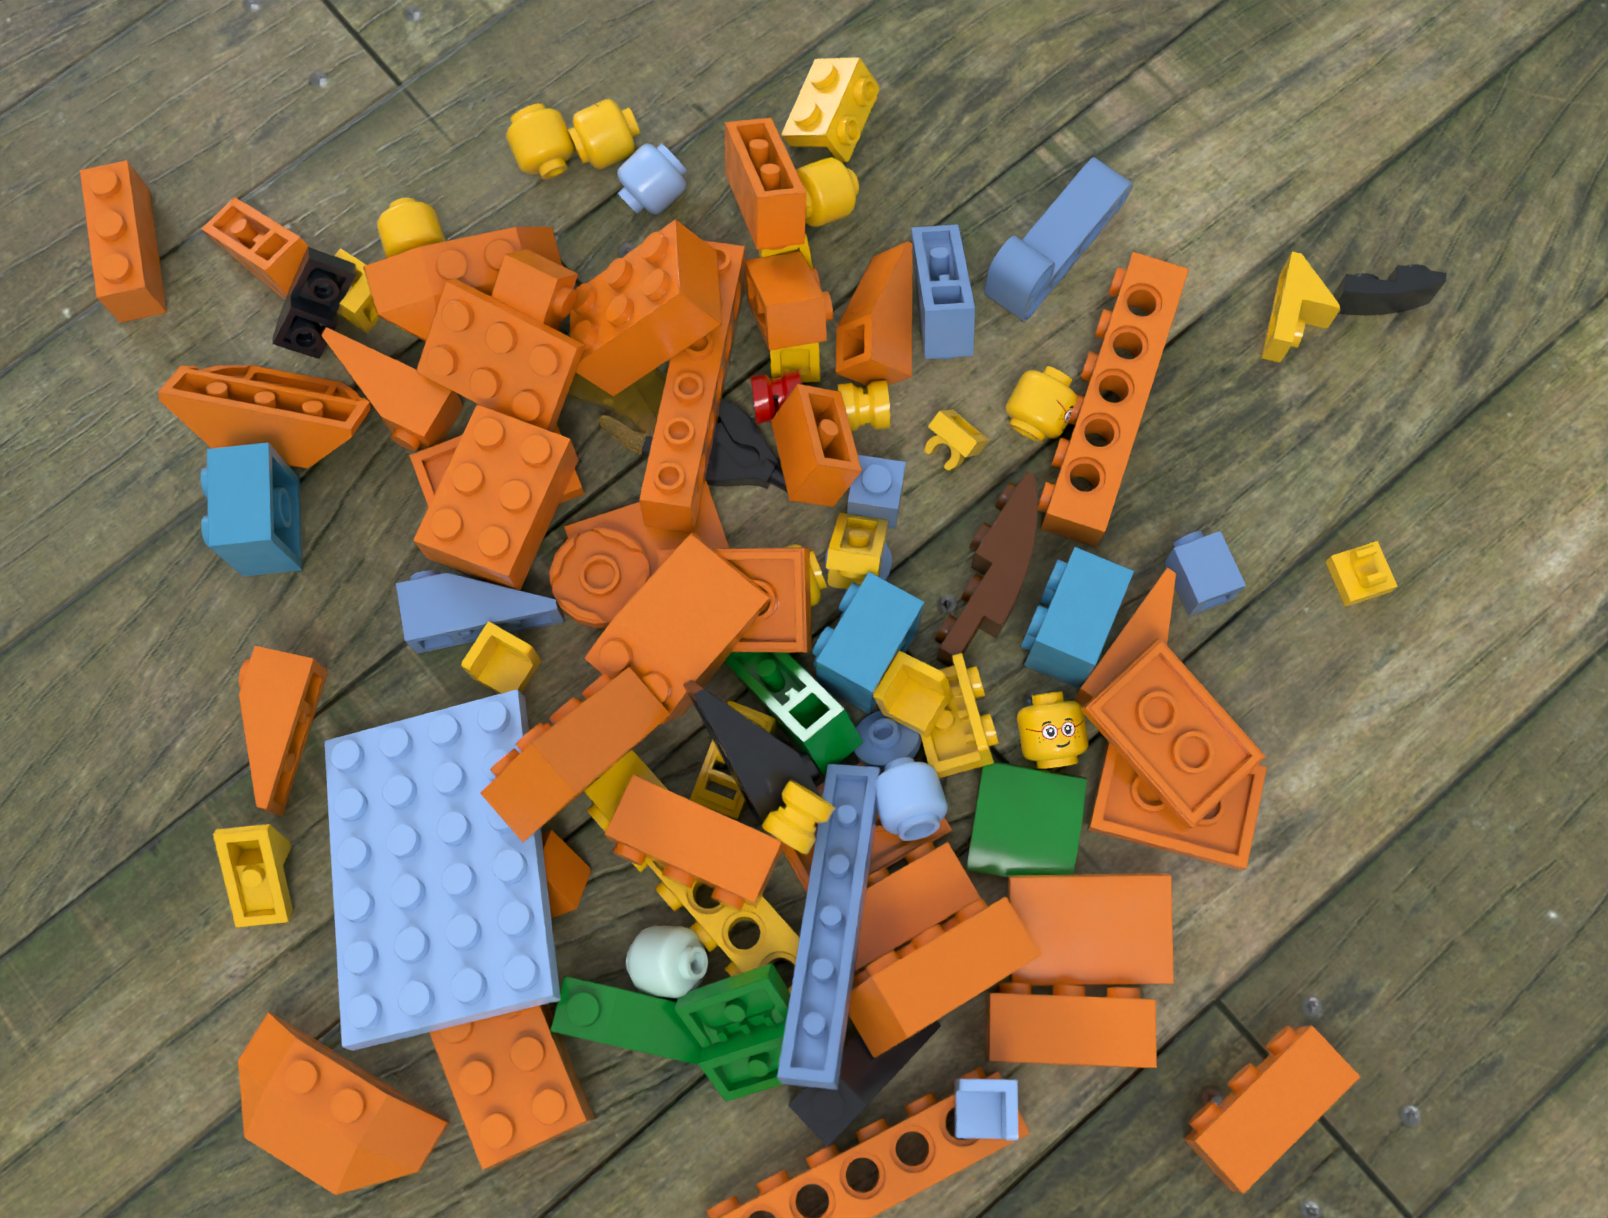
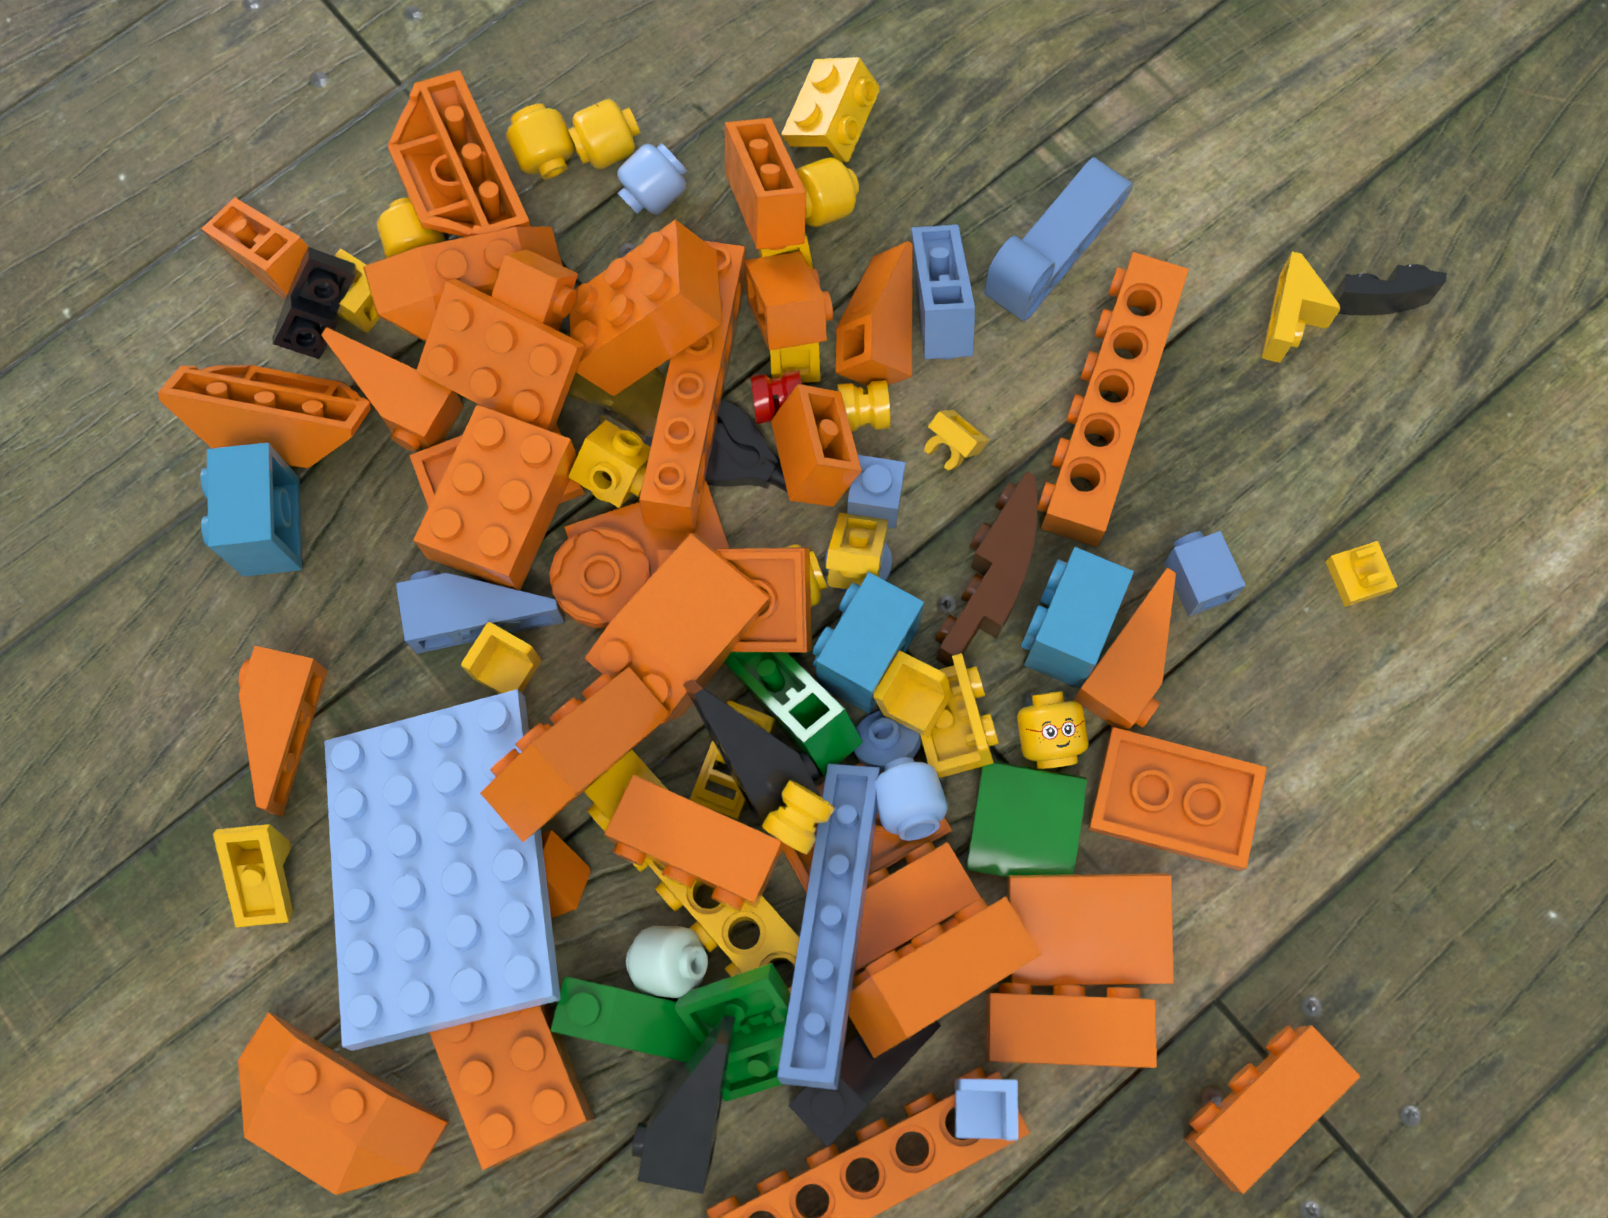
orange brick [80,160,167,323] -> none
yellow head [1005,366,1078,443] -> none
orange tile [1080,638,1266,828] -> none
none -> orange wedge [388,70,530,237]
none -> yellow brick [568,420,651,508]
none -> black slope [632,1015,735,1194]

